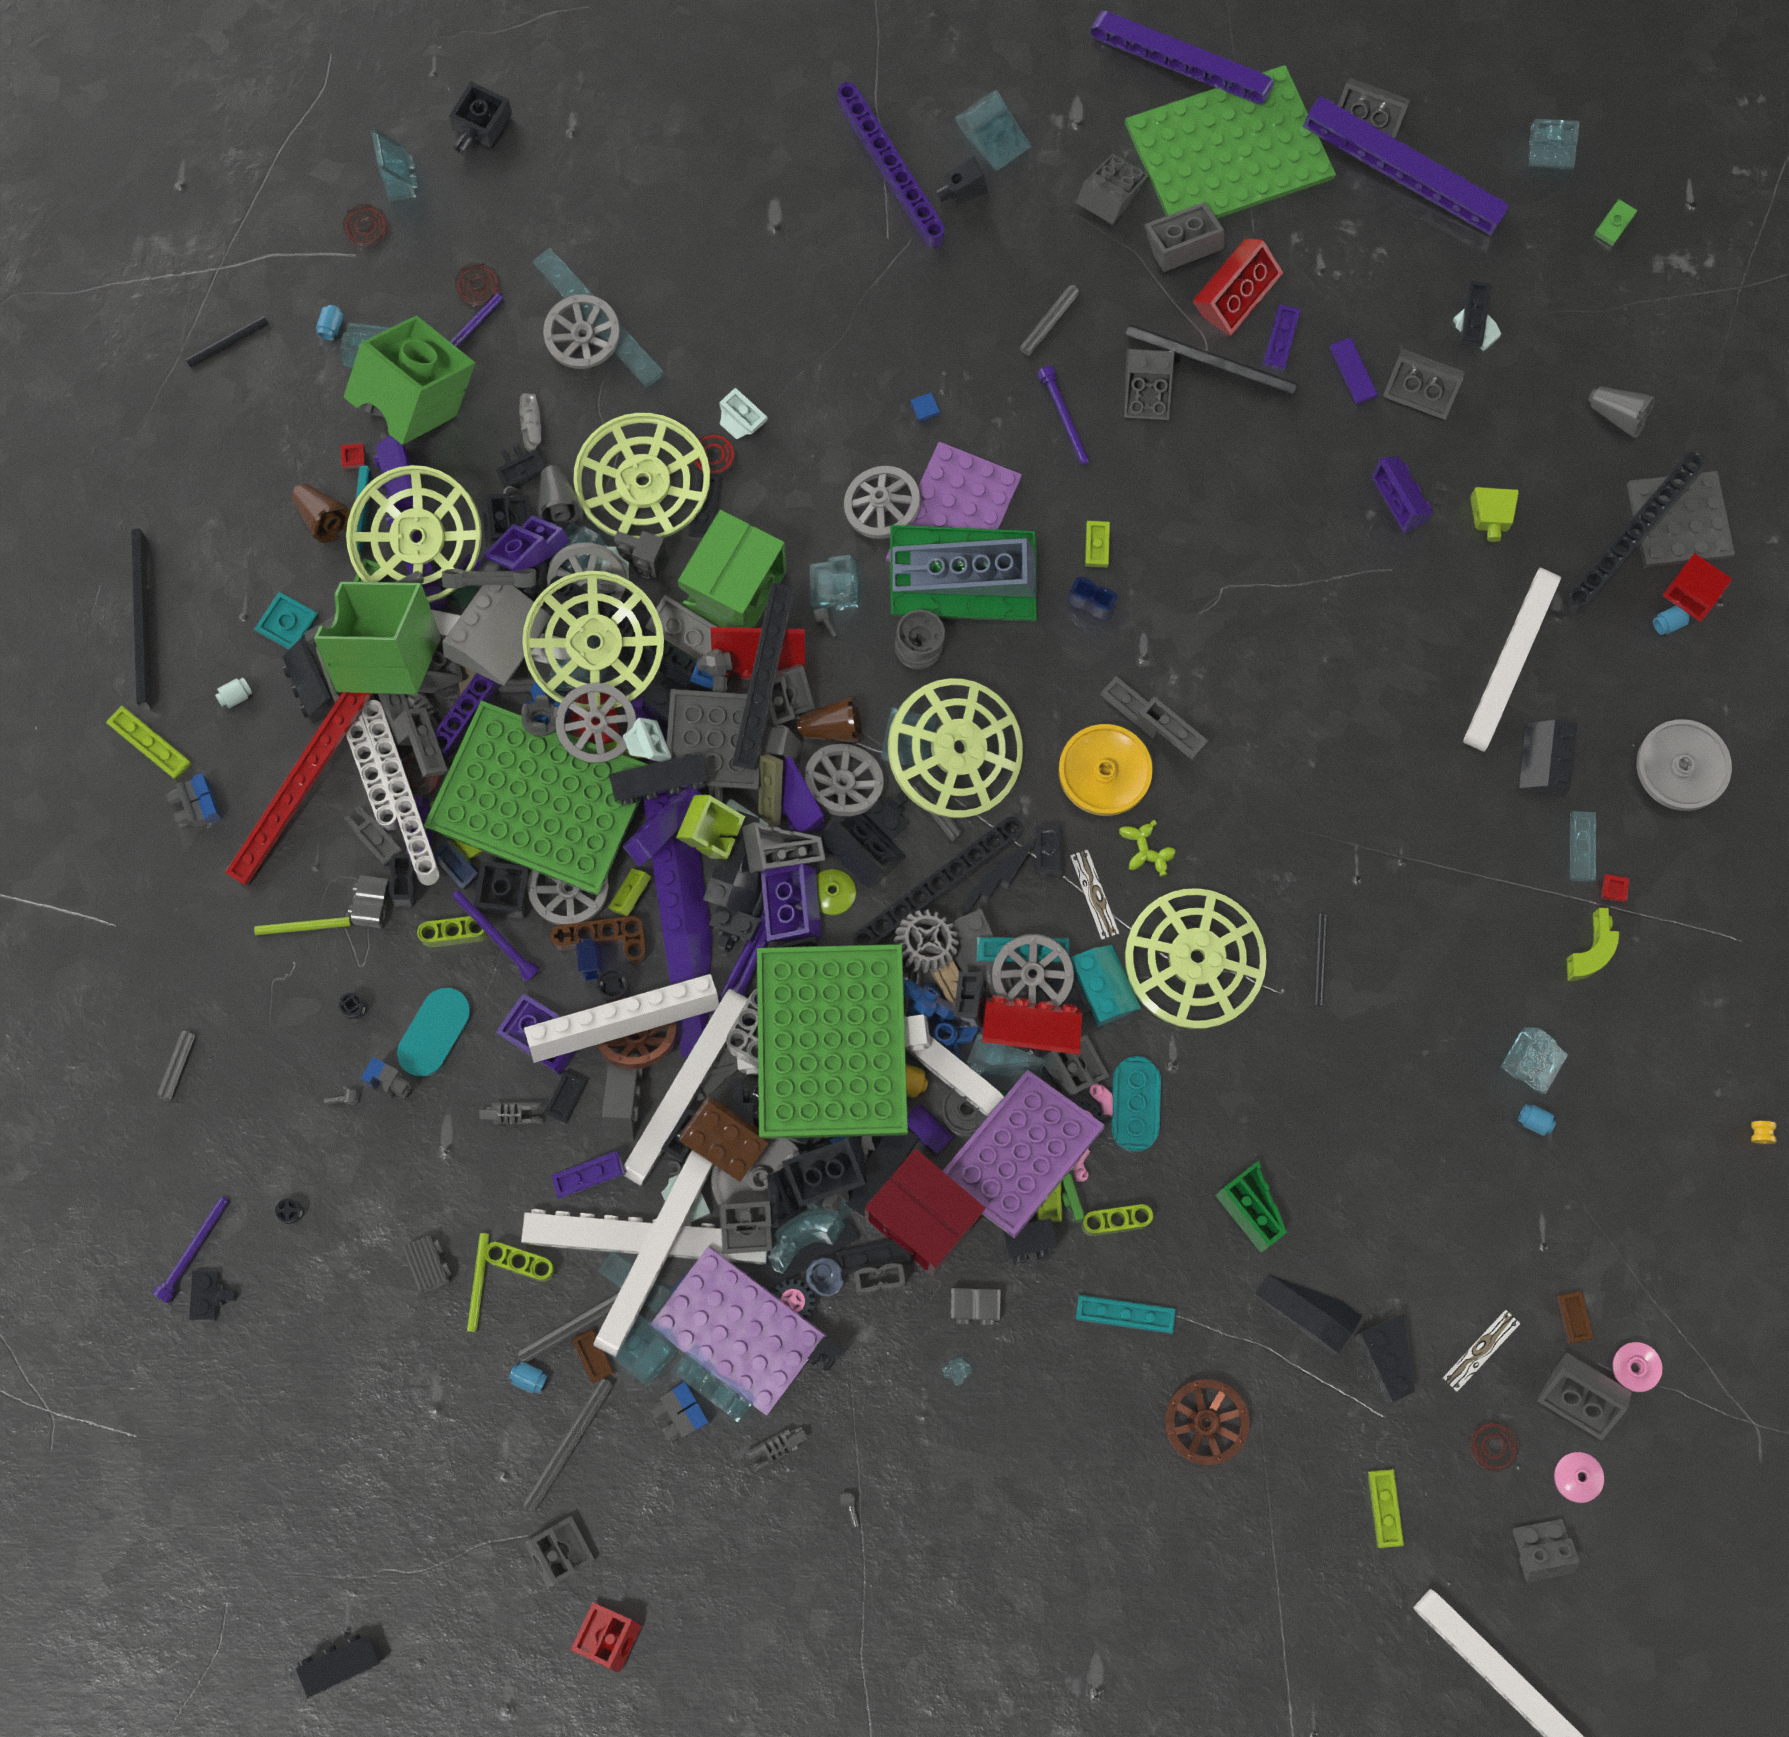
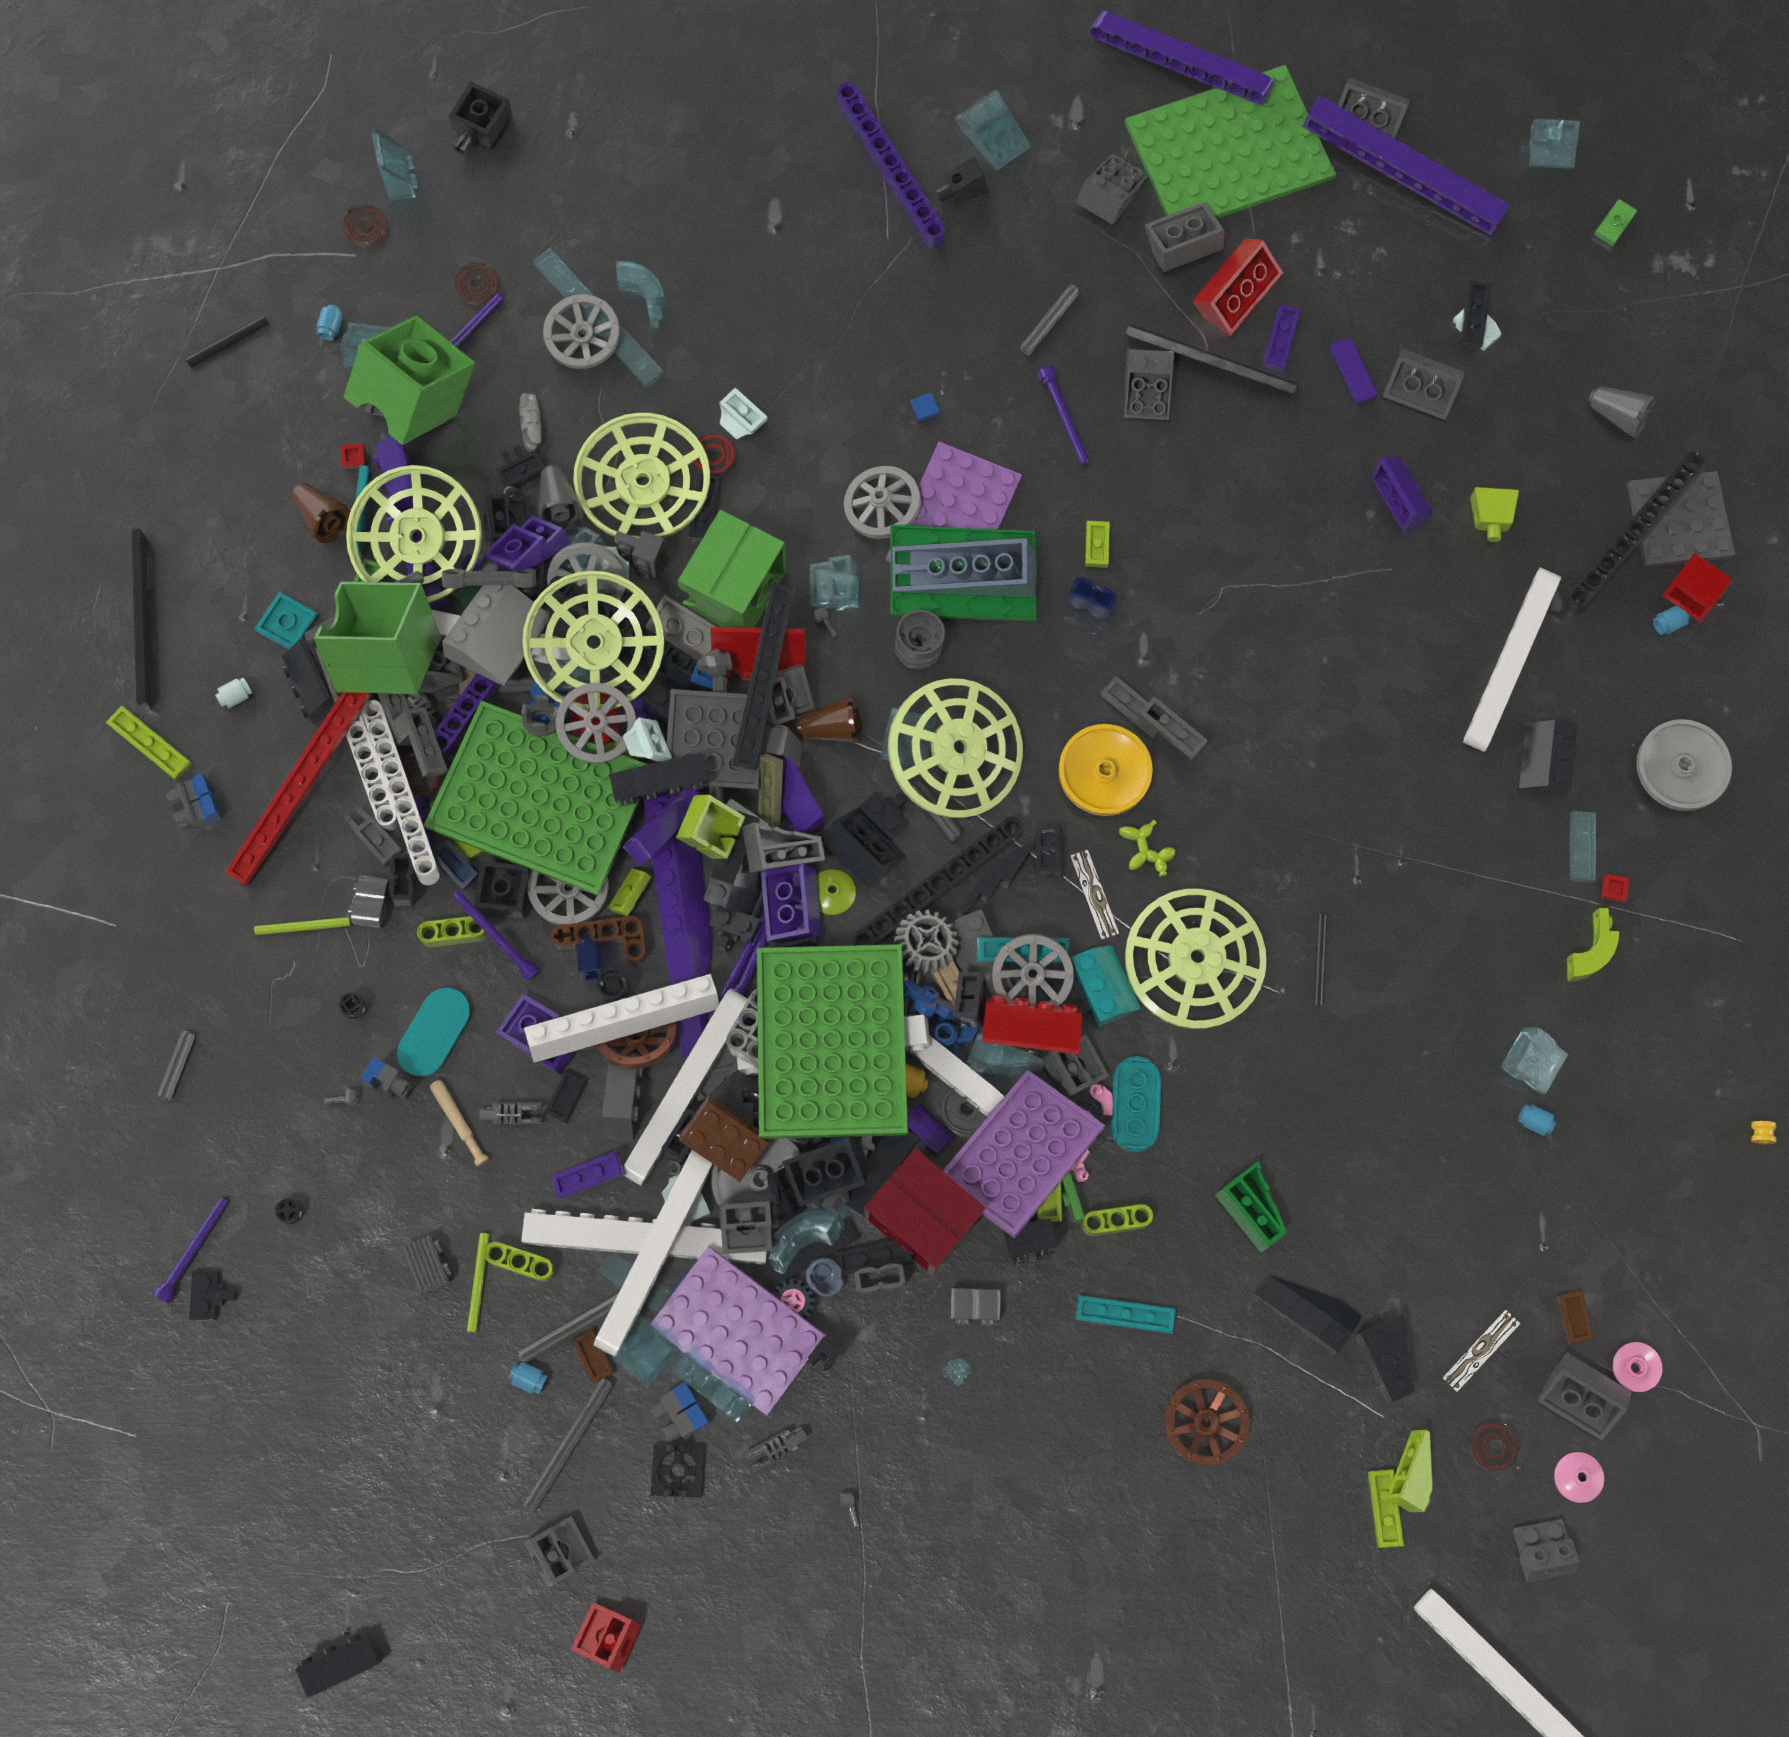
light grey wheel [804,744,884,816] -> none
none -> tan piece [430,1080,489,1167]
none -> clear light blue arch [615,261,666,329]
none -> black piece [650,1445,704,1498]
none -> lime slope [1387,1430,1432,1512]

